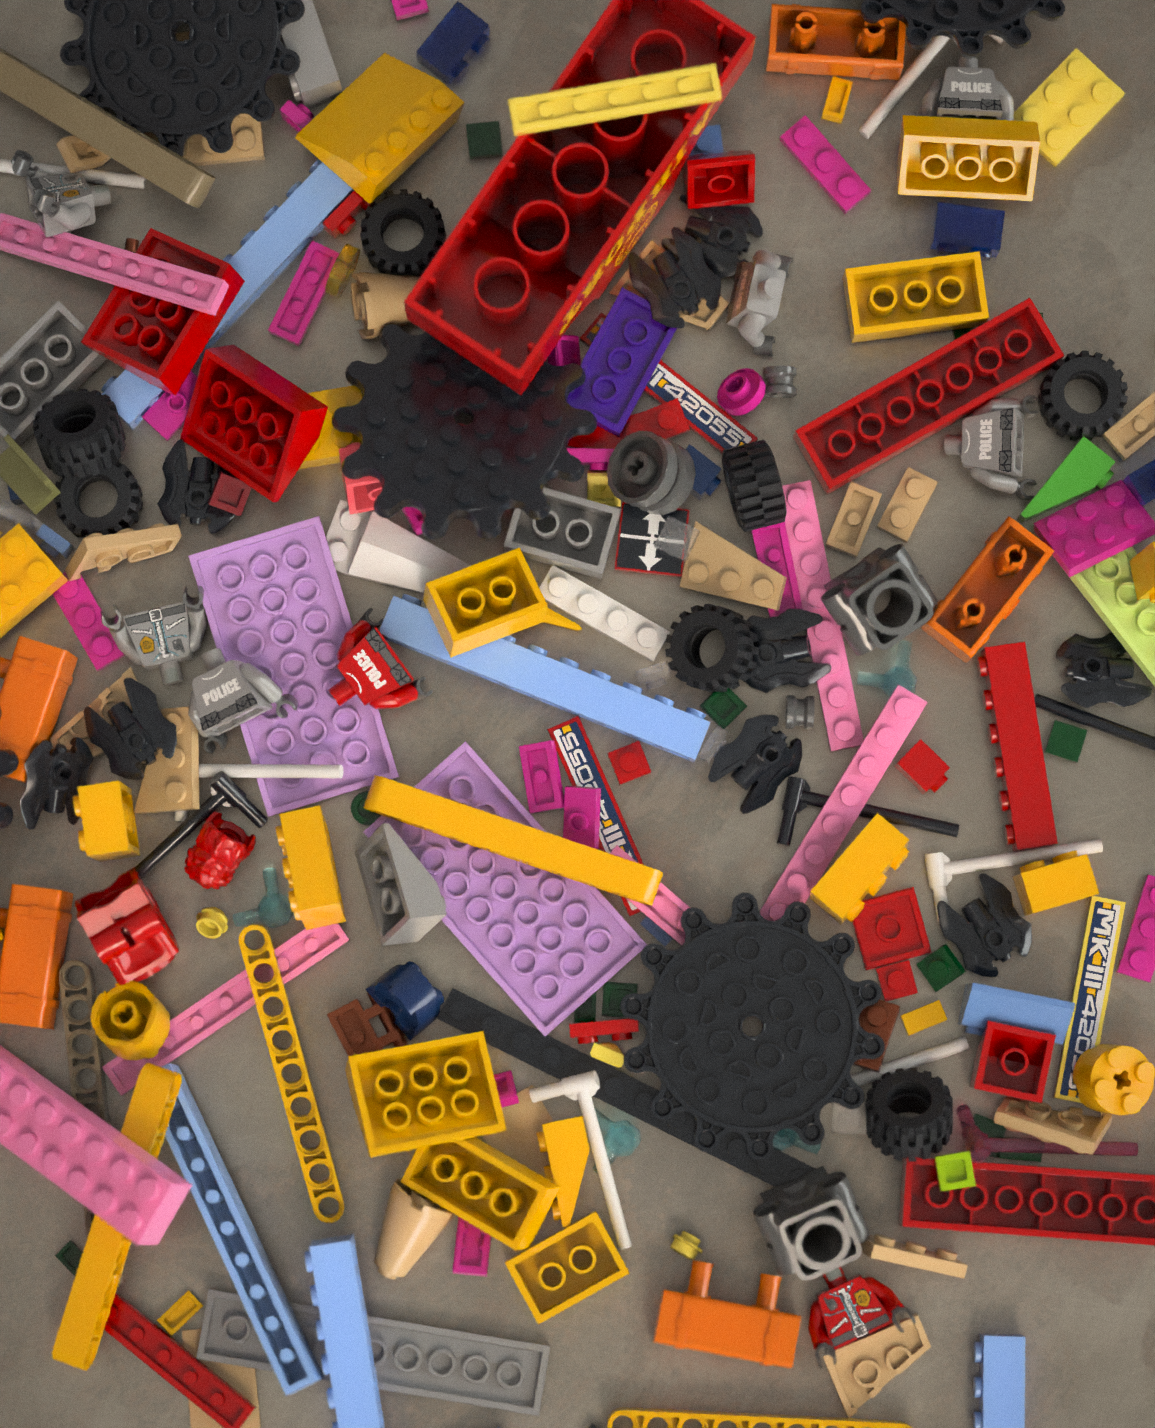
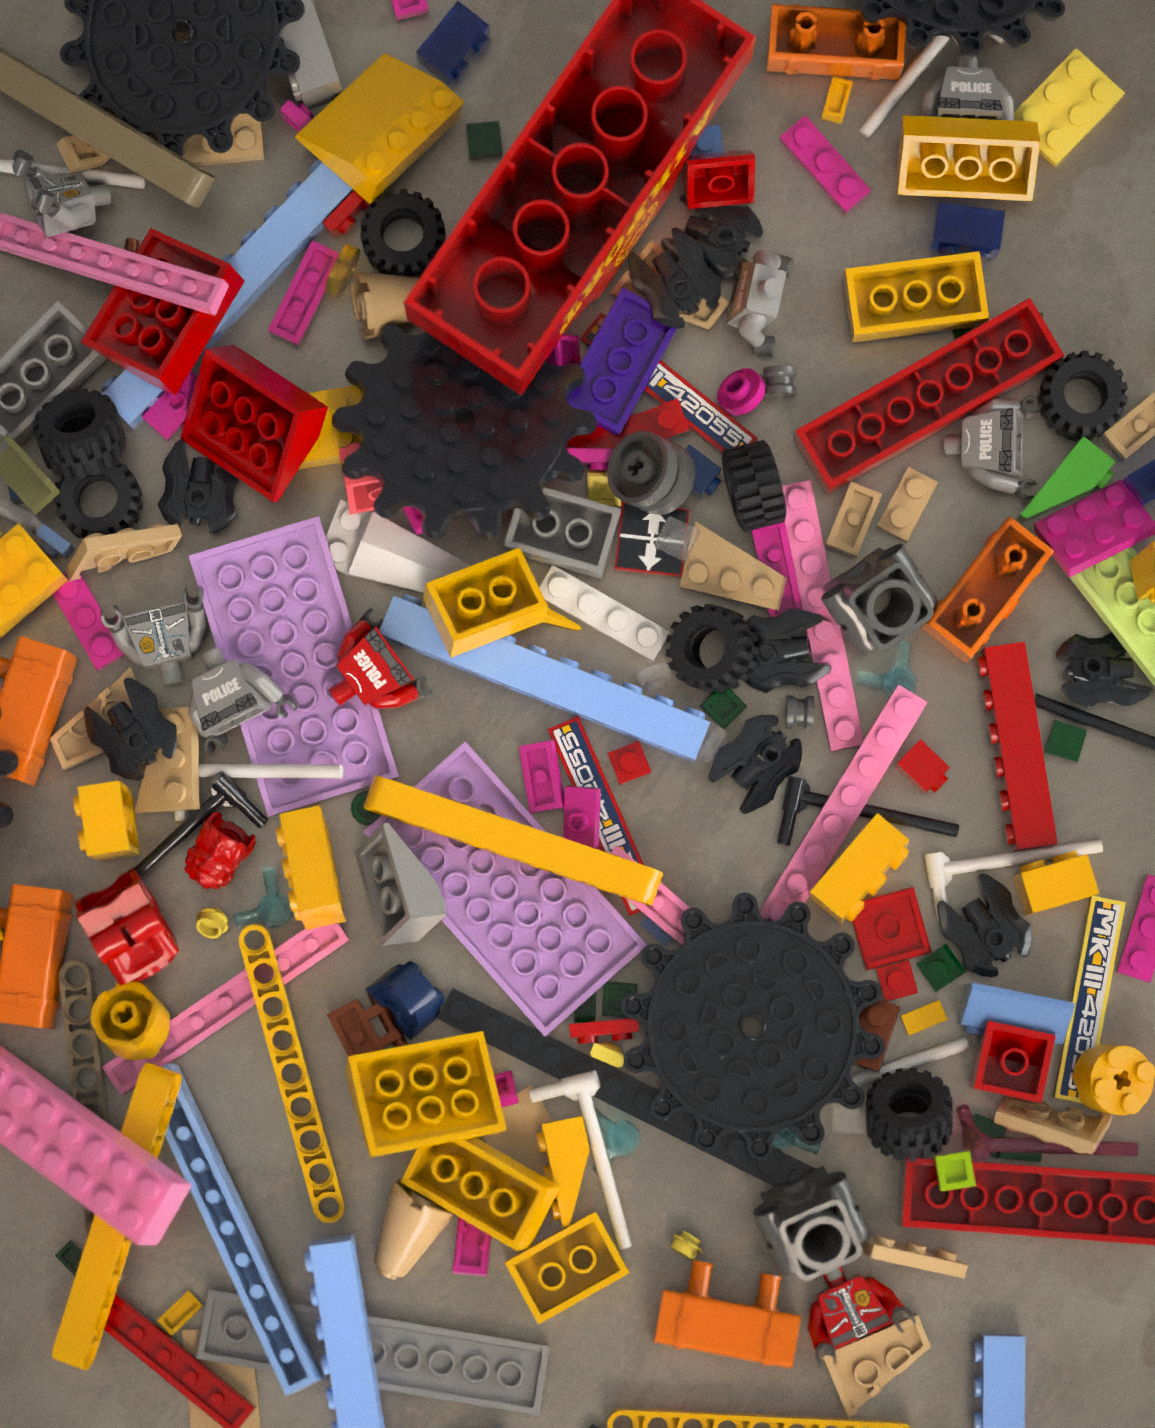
black piece [20,737,94,830] -> none
dark red plate [208,471,252,516] -> none
light yellow tile [508,63,722,136] -> none

